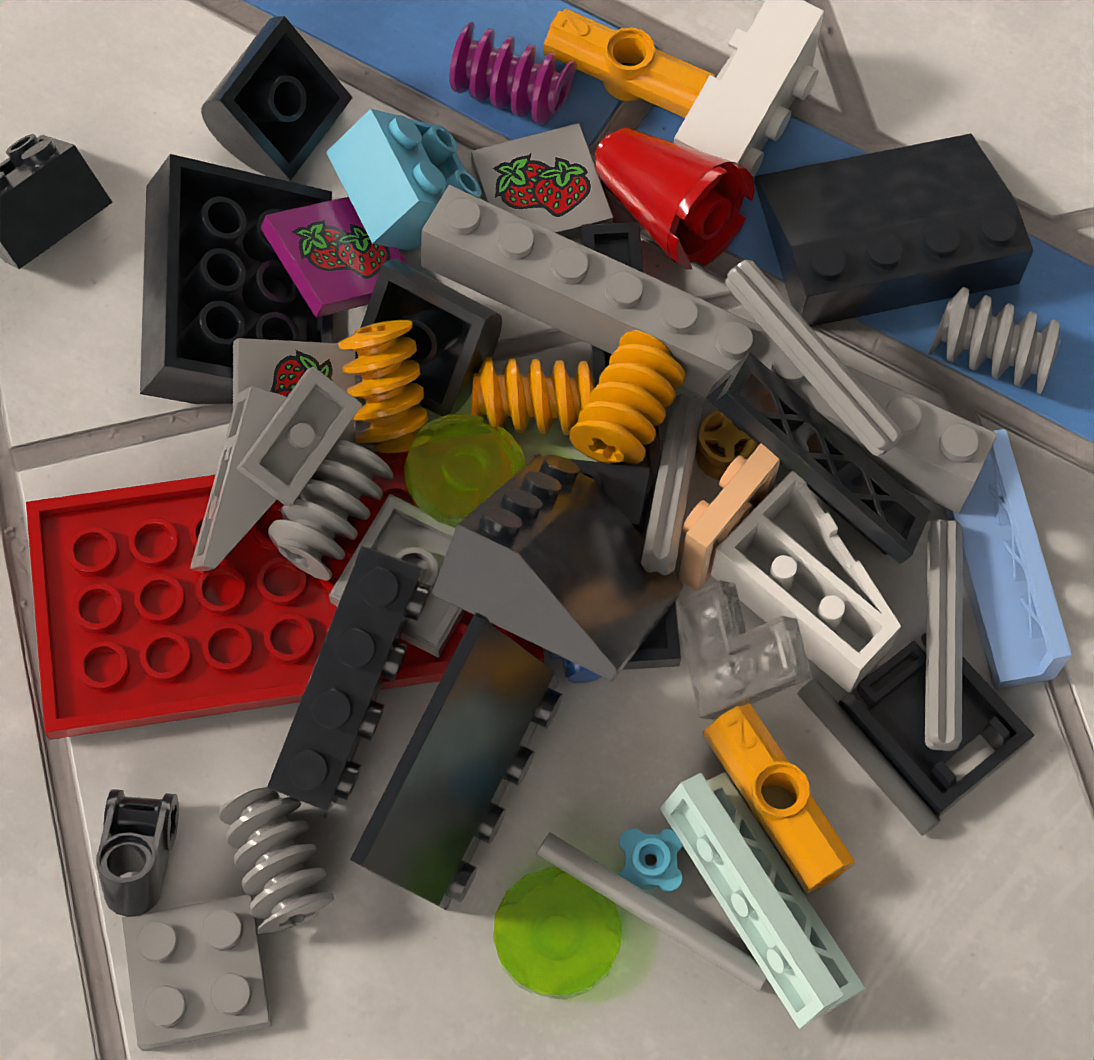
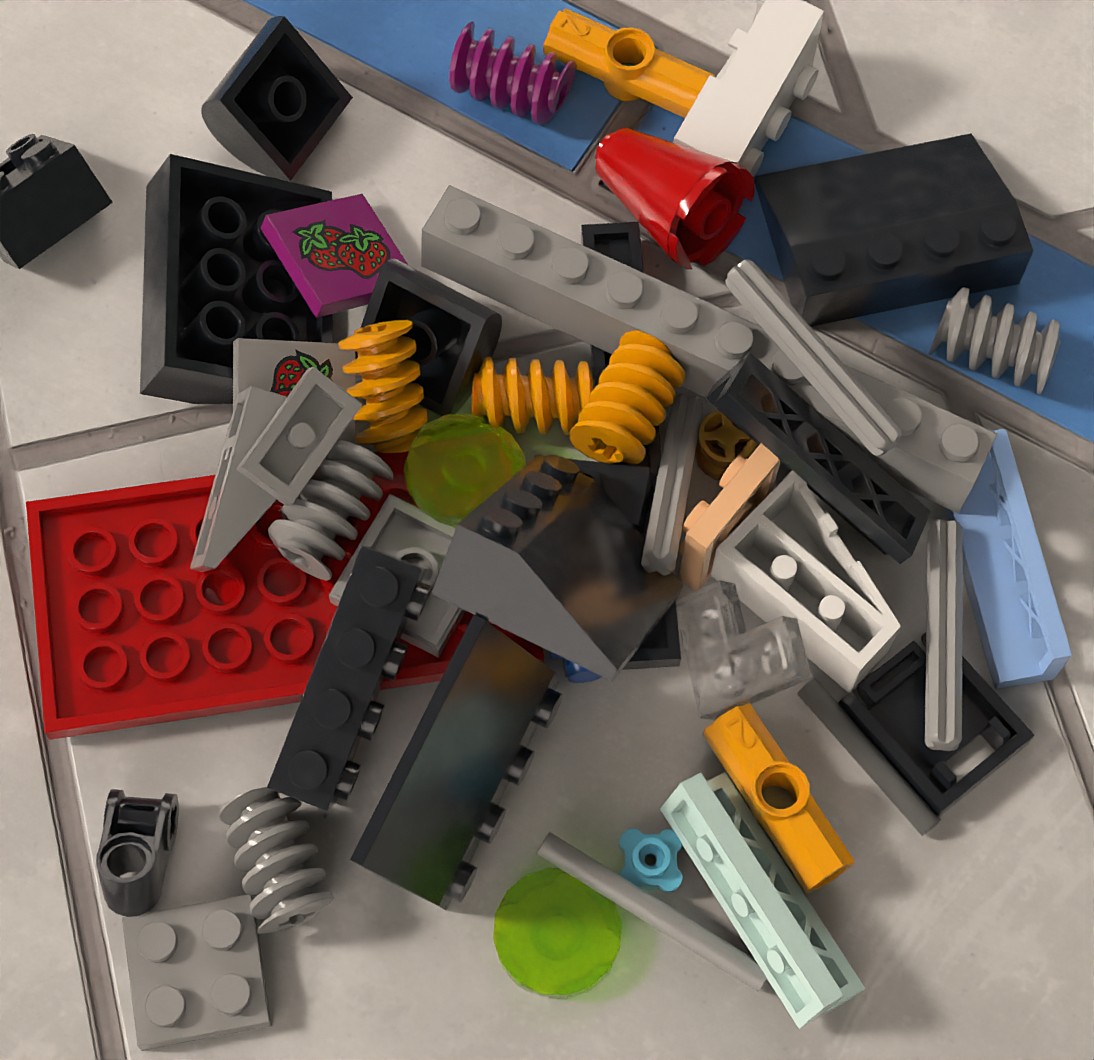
medium azure slope [326,109,481,251] -> none
tile [471,123,613,239] -> none

